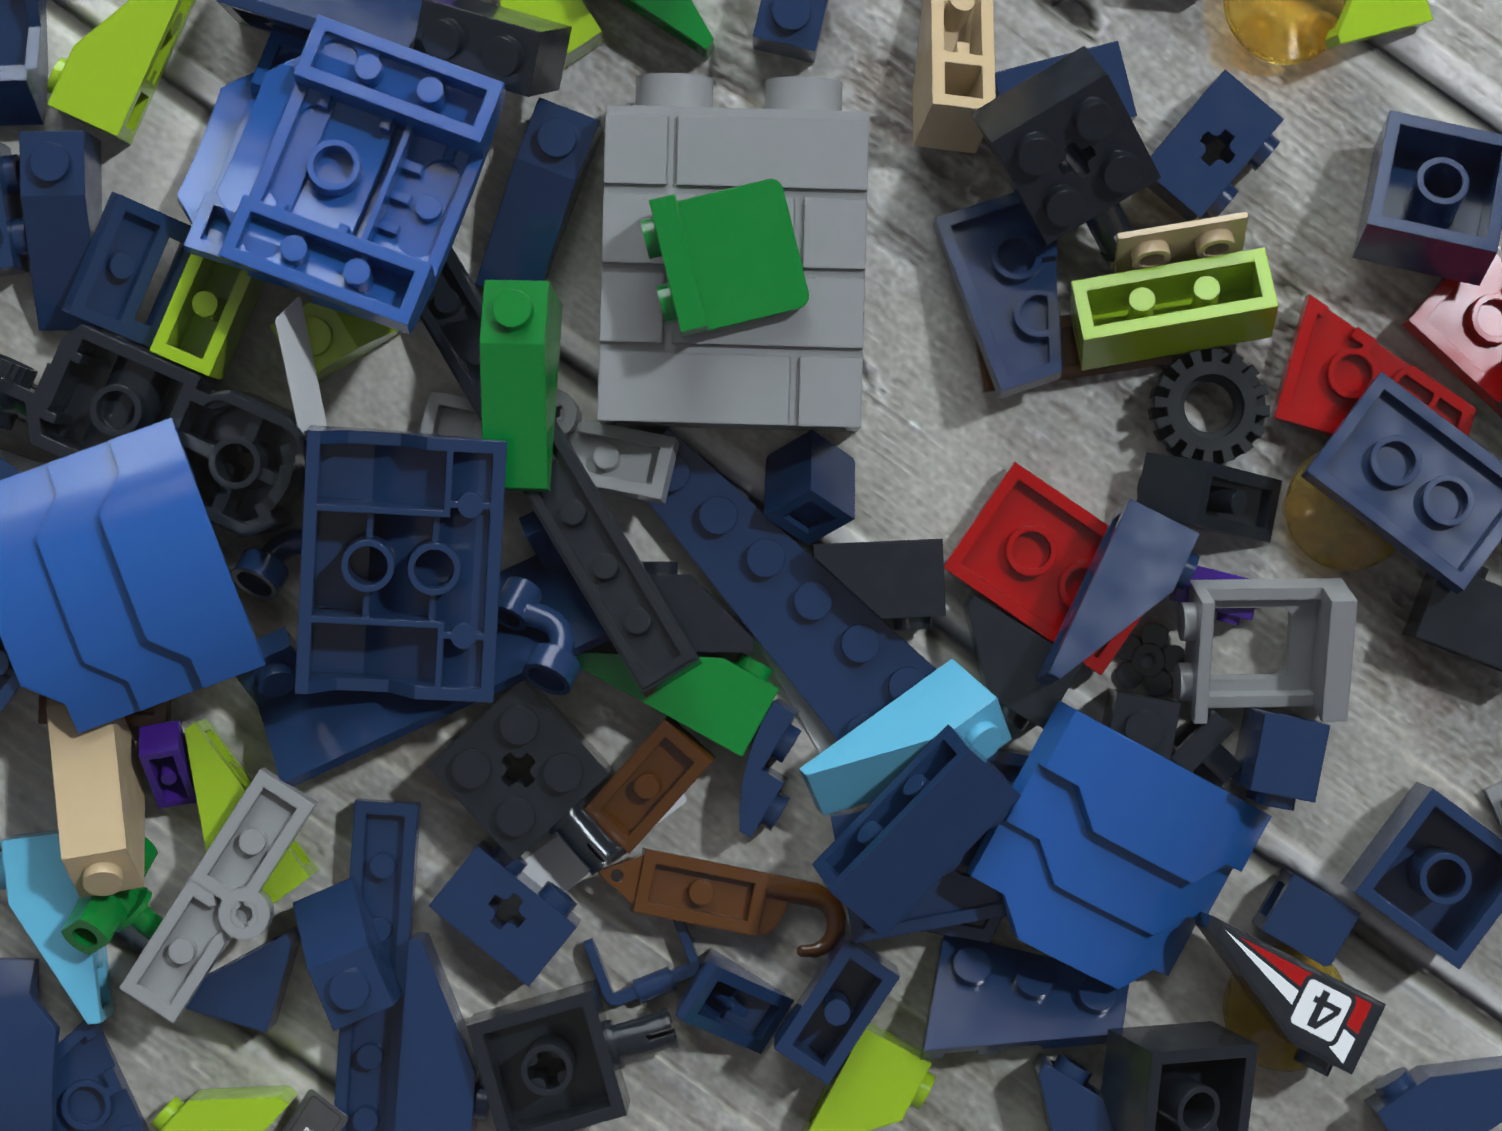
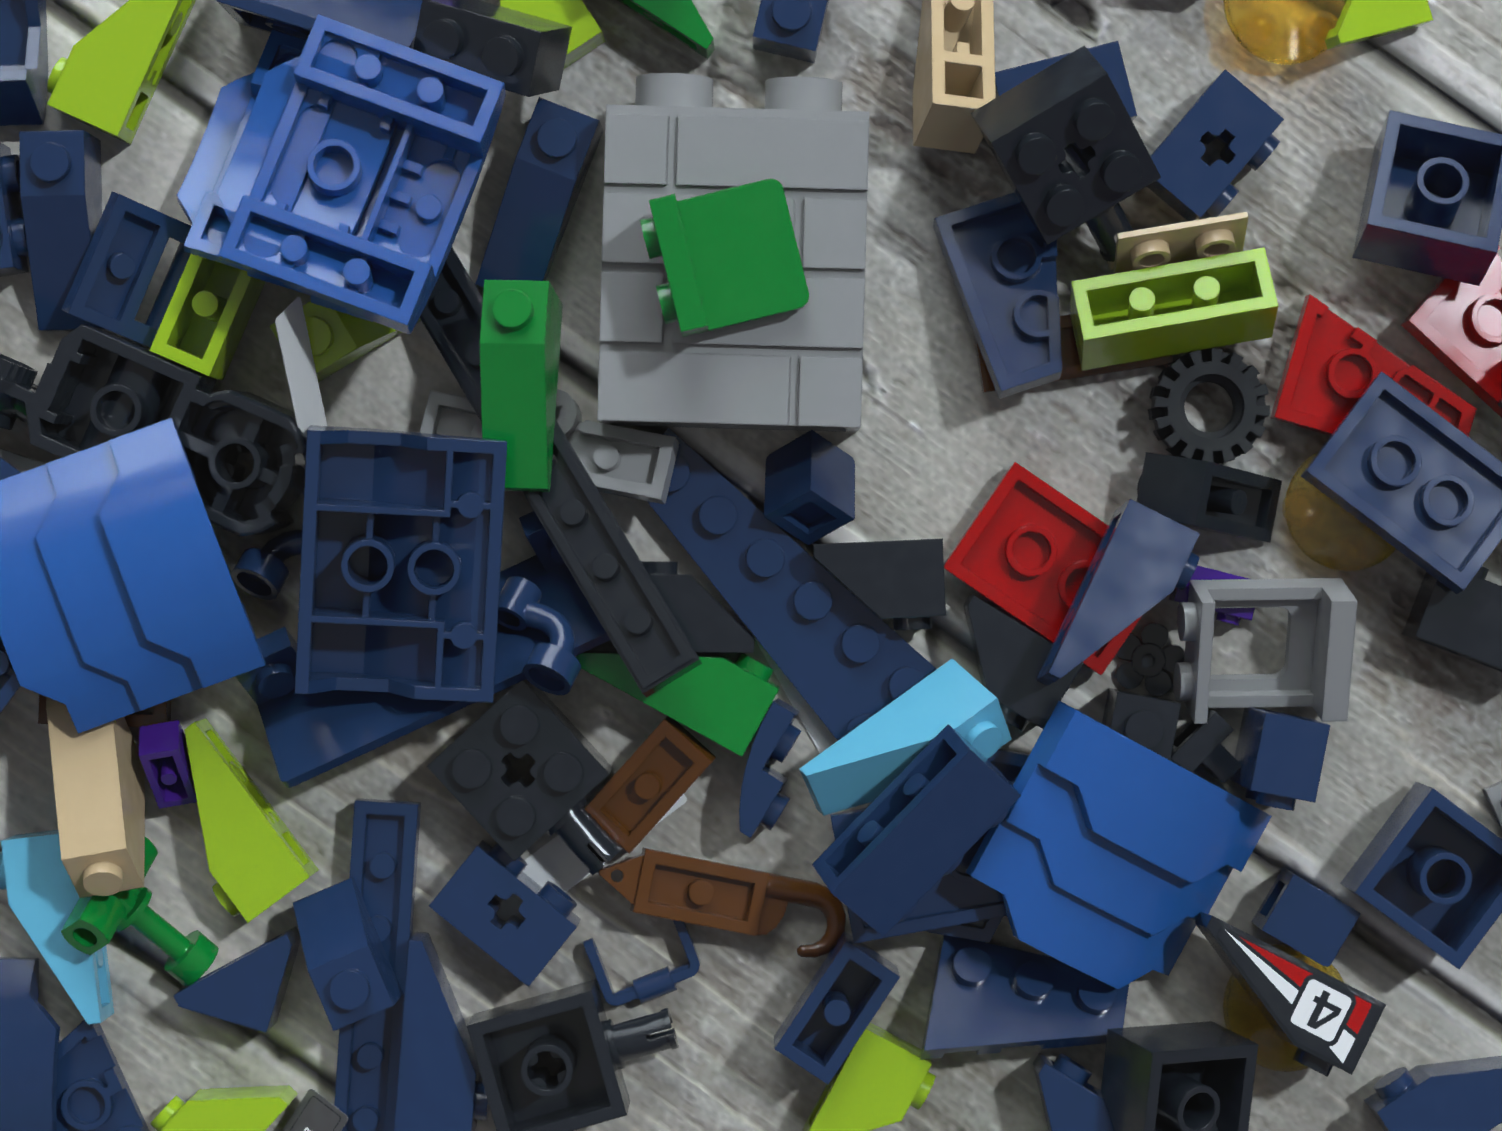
light grey hinge [119,767,319,1024] -> none
dark blue slope [675,948,794,1054] -> none

